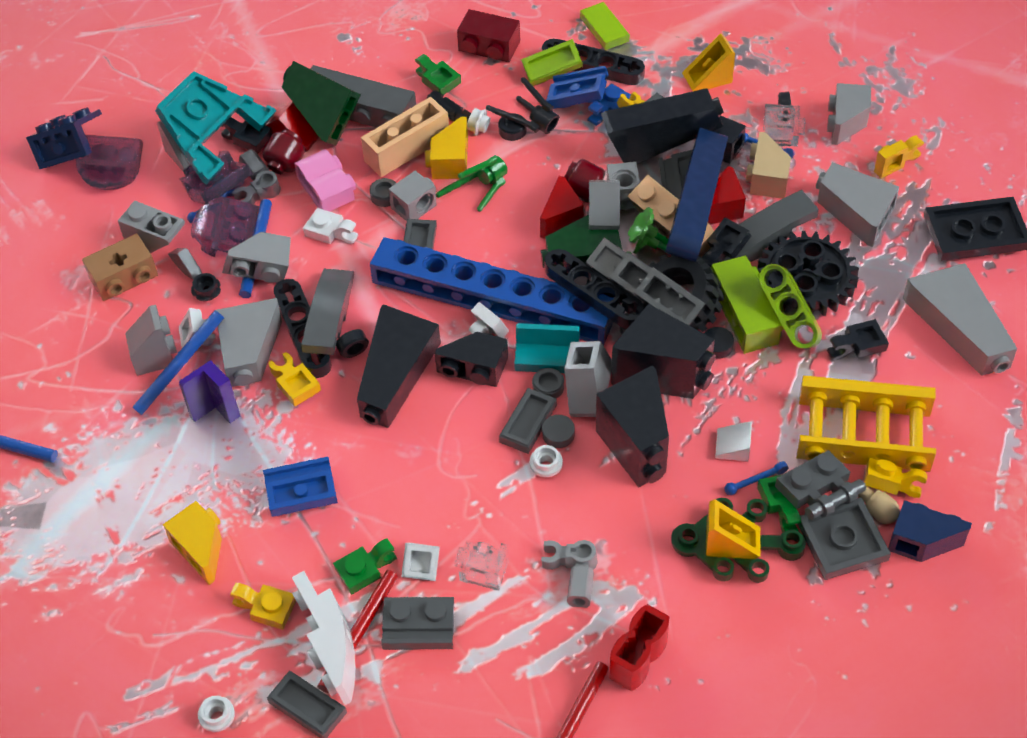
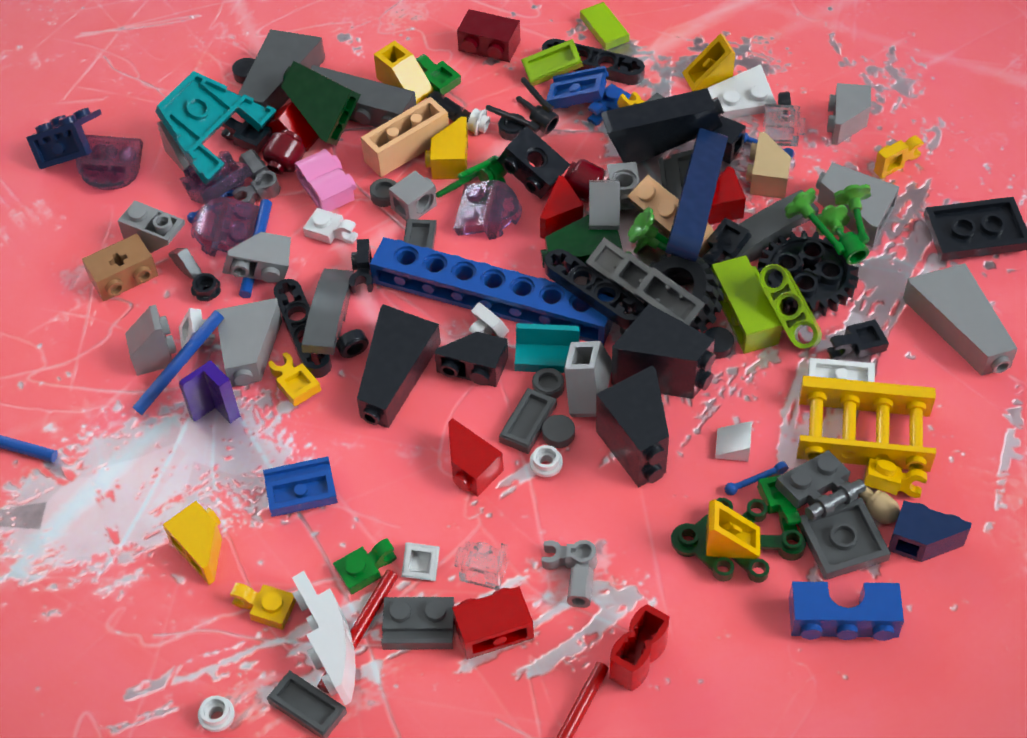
none -> black tile [232,58,255,84]
none -> dark grey slope [238,29,325,118]
none -> black plate [349,239,374,294]
none -> yellow slope [373,40,434,104]
none -> red slope [448,418,504,497]
none -> red brick [452,586,534,660]
none -> clear purple slope [453,180,522,240]
none -> black brick [497,126,571,199]
none -> white wing [708,64,777,119]
none -> plant [784,184,871,265]
none -> blue arch [788,581,904,641]
none -> white plate [808,358,875,382]

